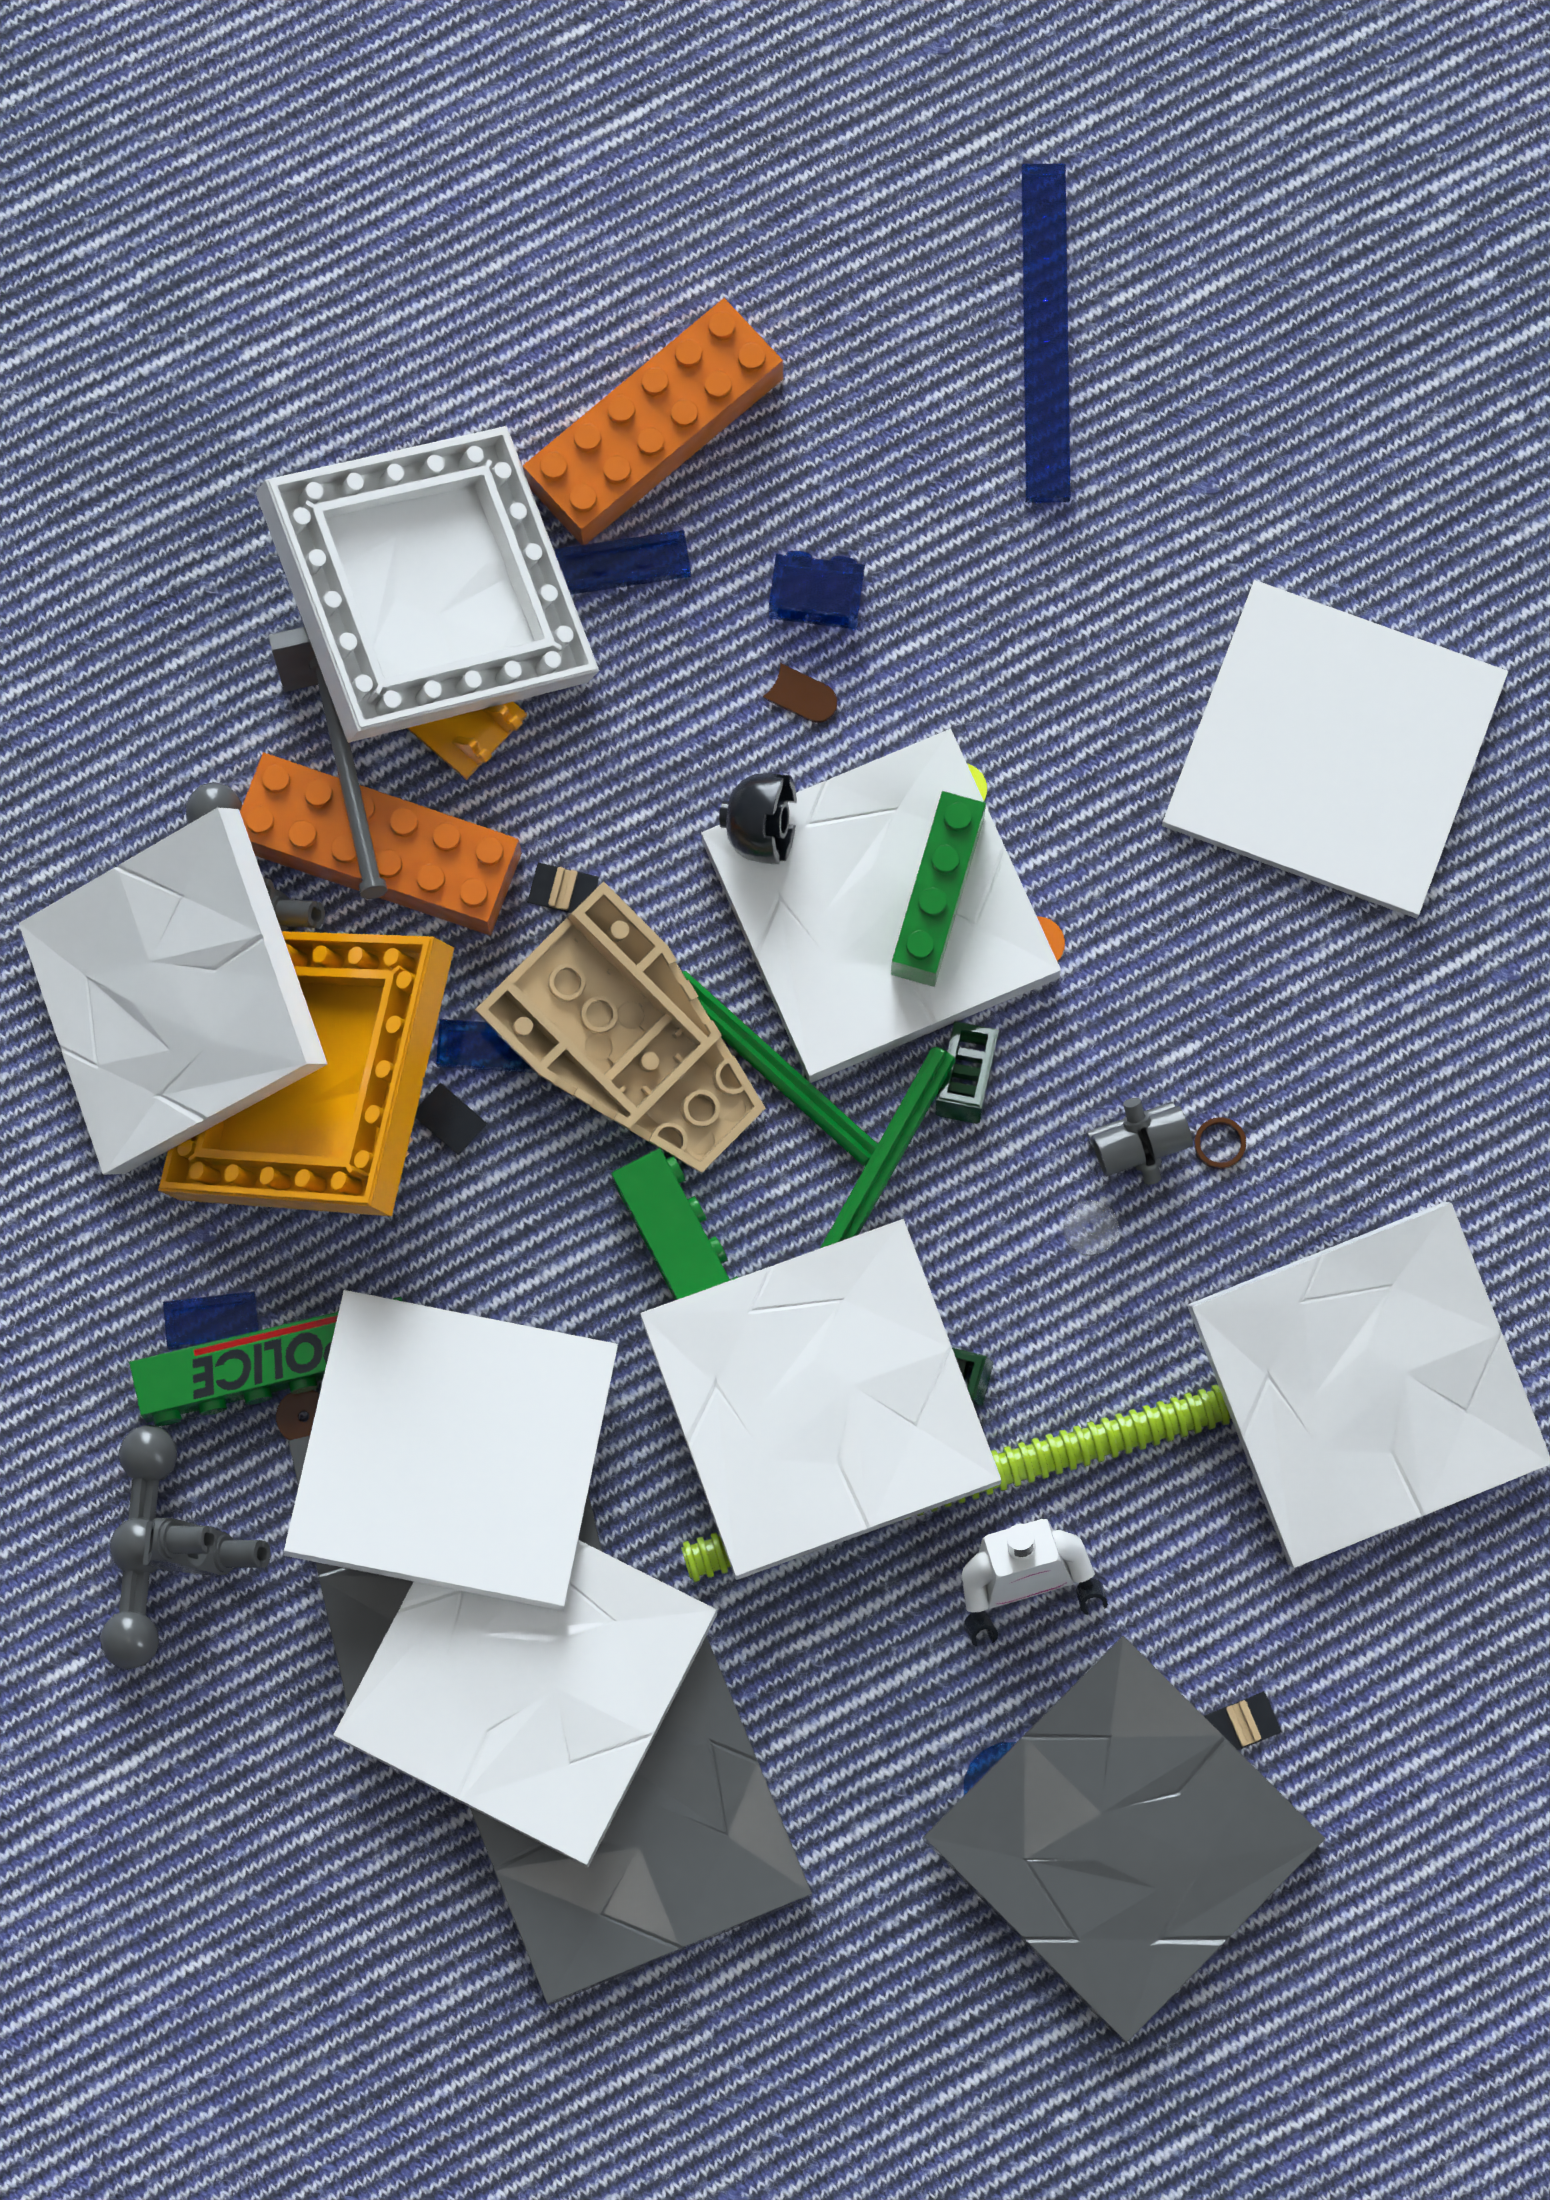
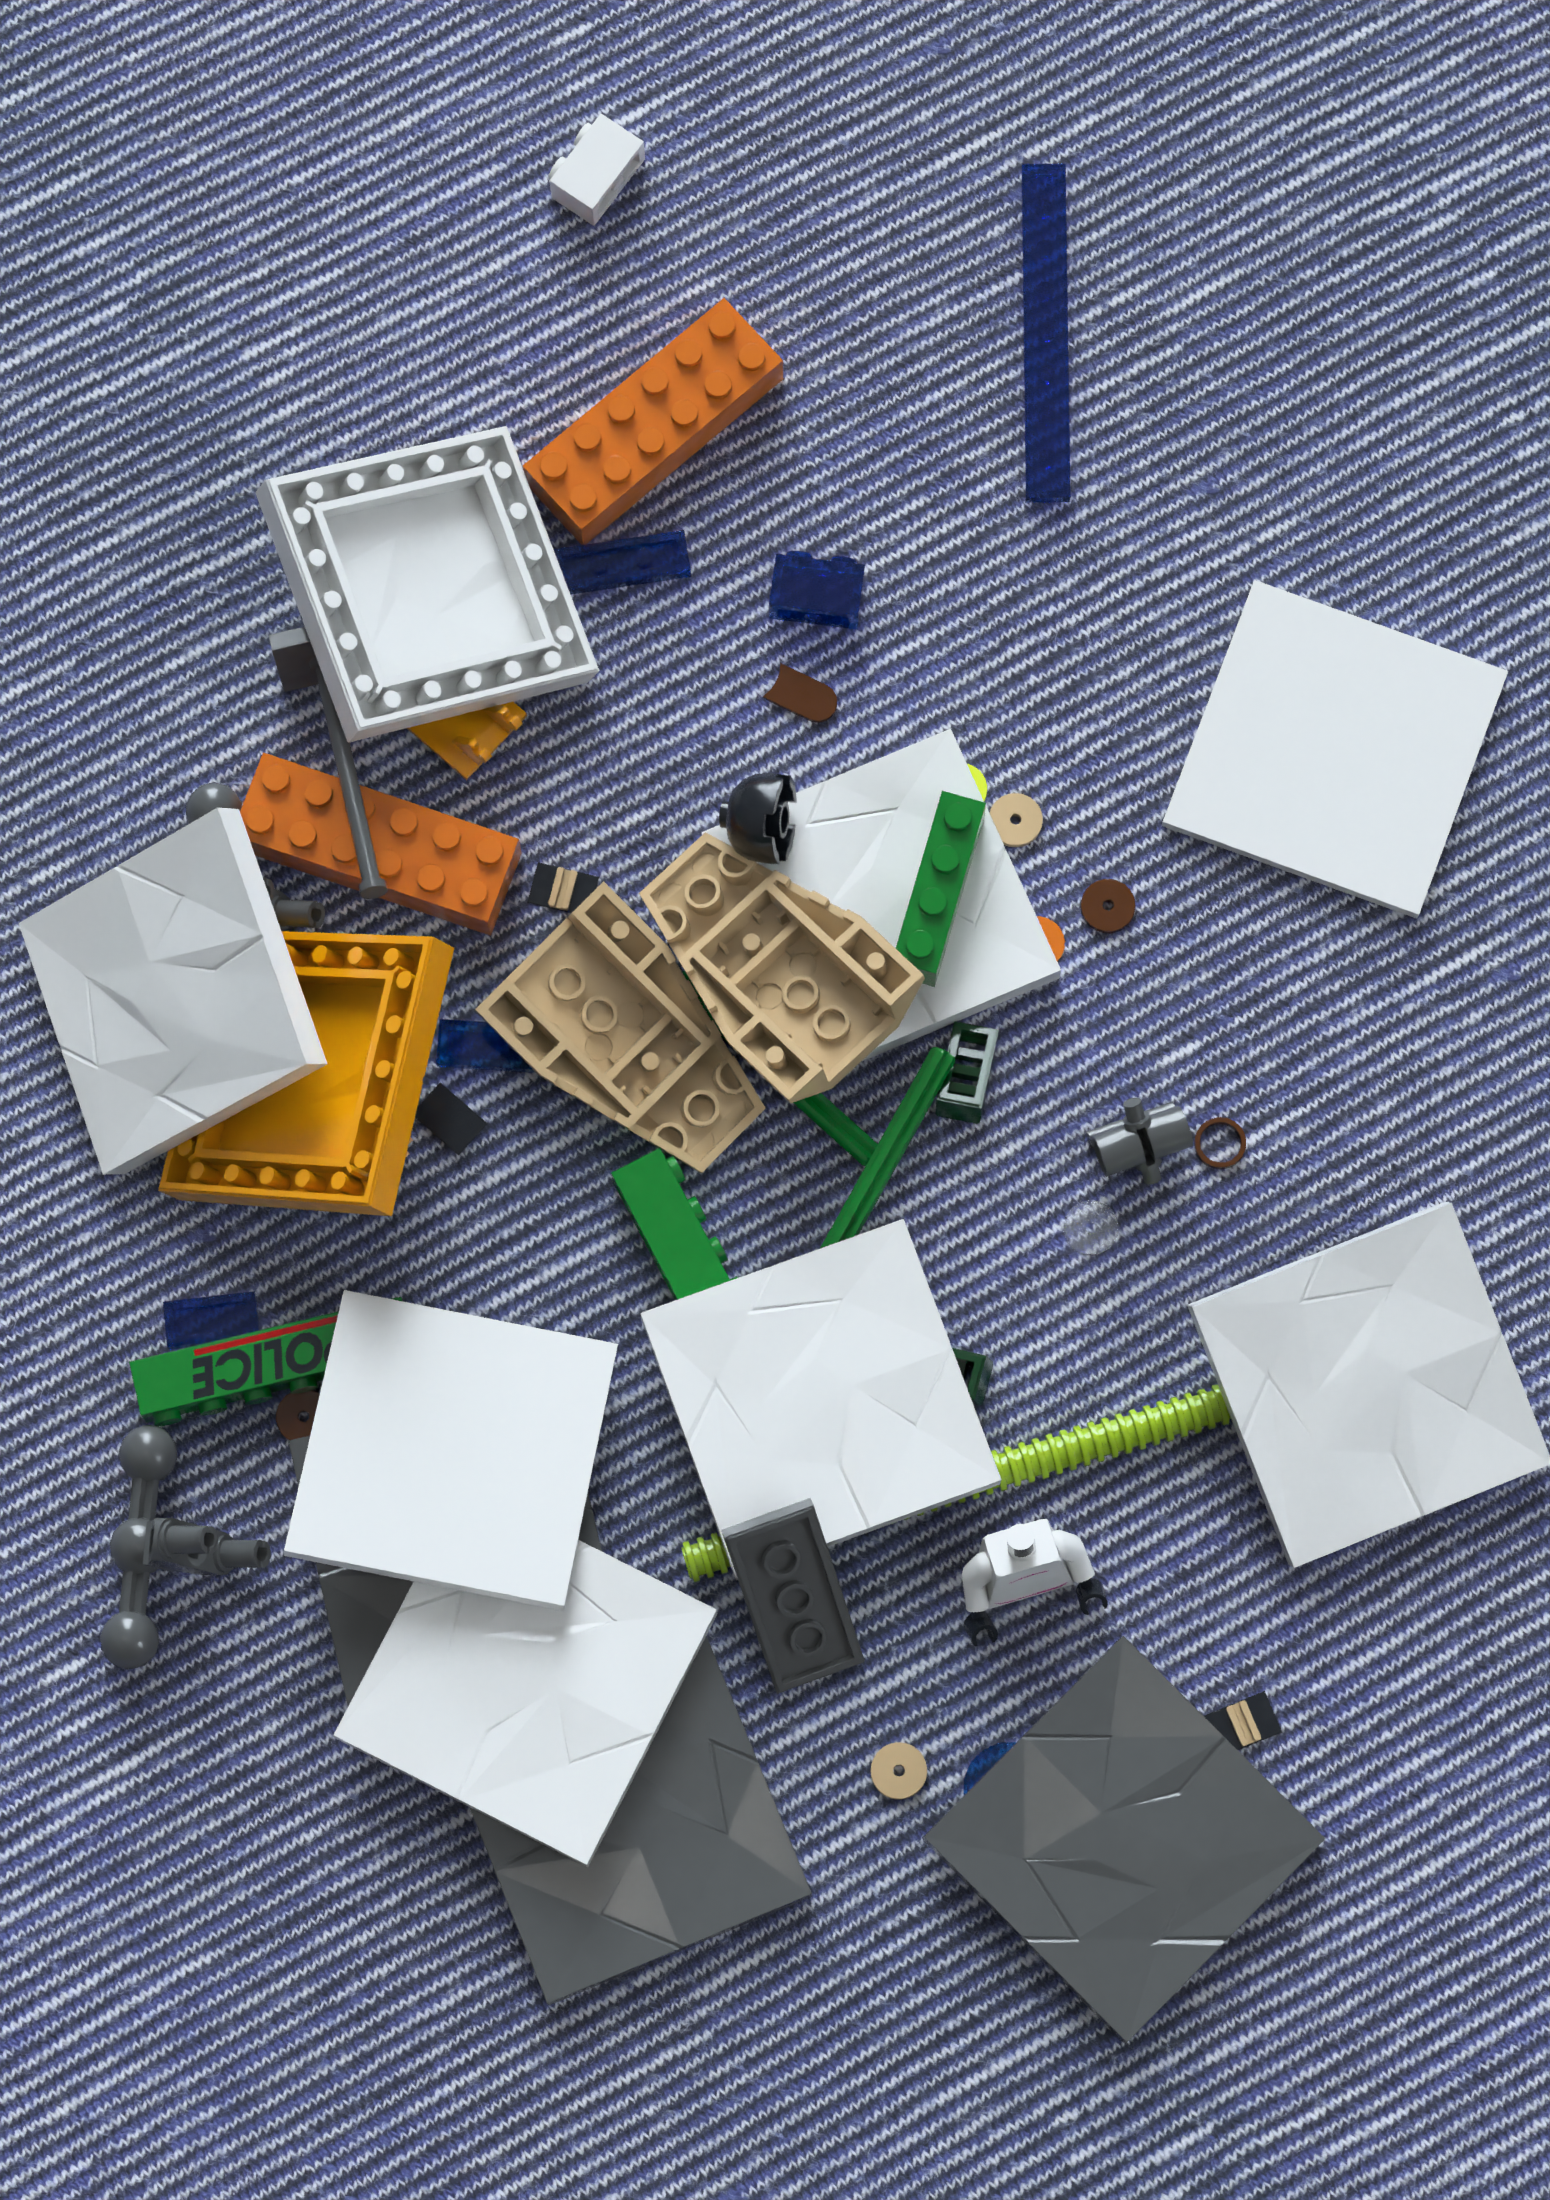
none -> white brick [548,114,645,226]
none -> tan wedge [639,832,925,1103]
none -> dark grey tile [721,1498,865,1694]
none -> tan wheel [871,1742,927,1800]
none -> tan wheel [989,793,1043,847]
none -> reddish brown wheel [1081,879,1135,933]

